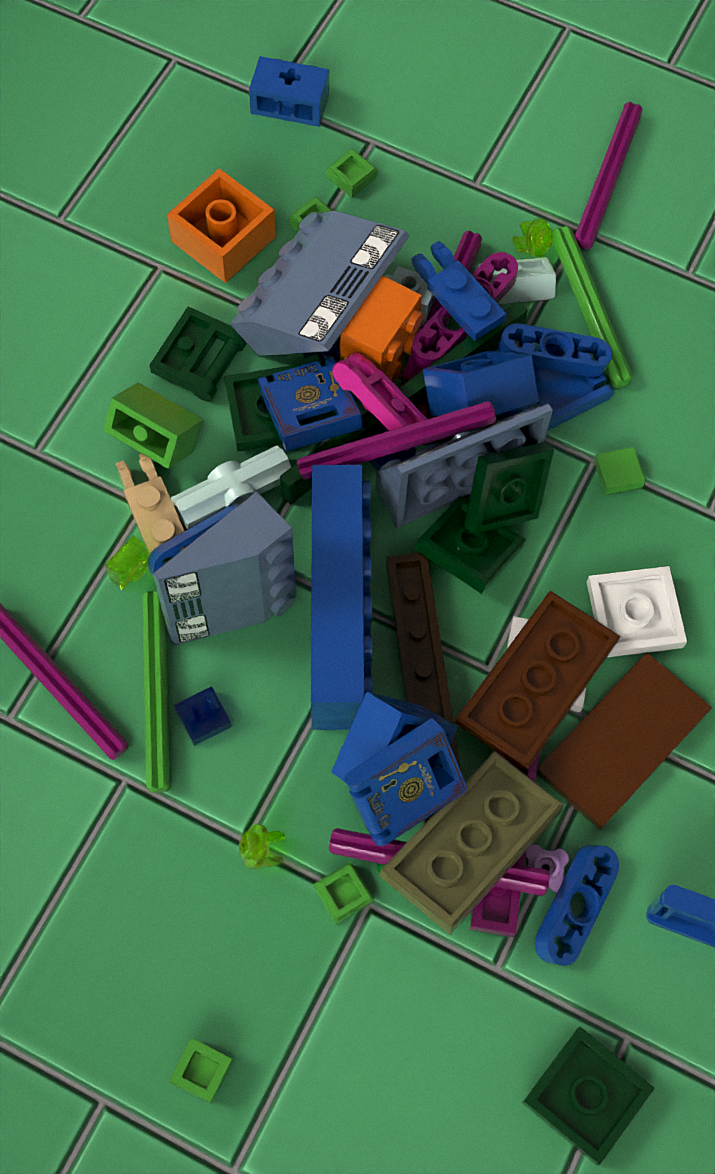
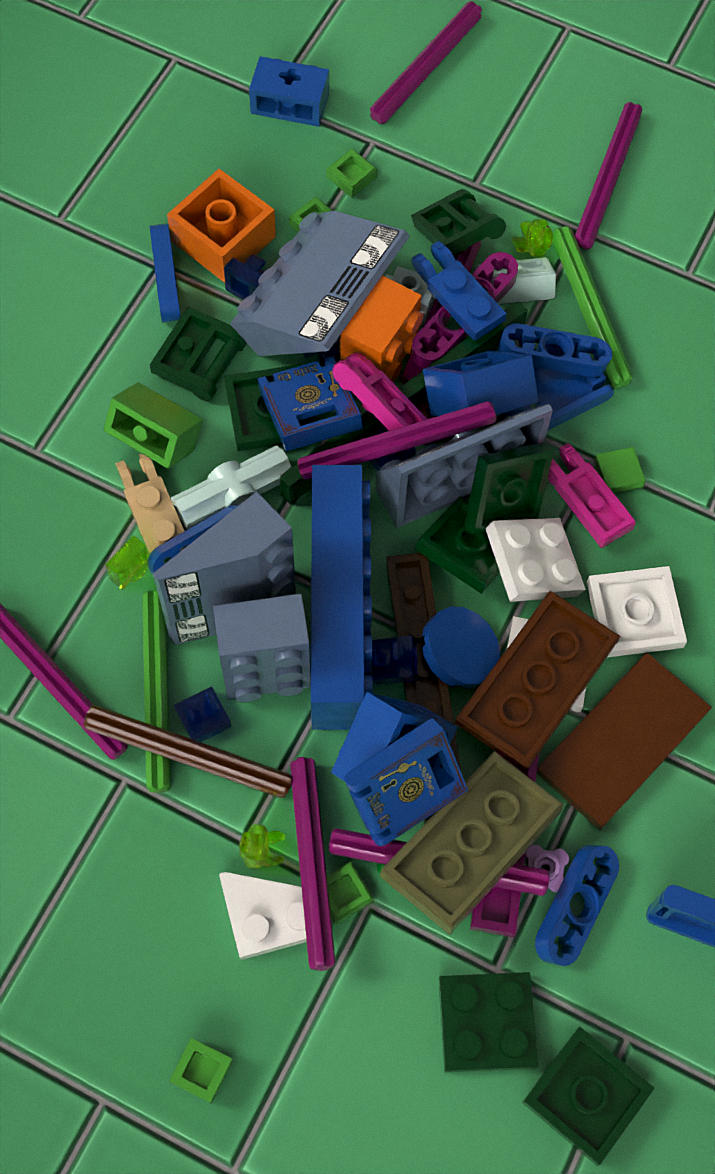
none -> reddish brown axle [84,705,292,798]
none -> blue beam [149,223,181,323]
none -> sand blue brick [213,594,311,702]
none -> white wing [219,872,307,960]
none -> clear blue tile [224,254,266,300]
none -> magenta axle [290,757,336,971]
none -> magenta axle [370,1,482,124]
none -> clear blue tile [371,635,418,685]
none -> dark green plate [411,189,506,255]
none -> blue tile [422,606,500,689]
none -> dark green plate [438,972,538,1073]
none -> white plate [486,518,586,602]
none -> dark pink hinge [547,444,636,549]

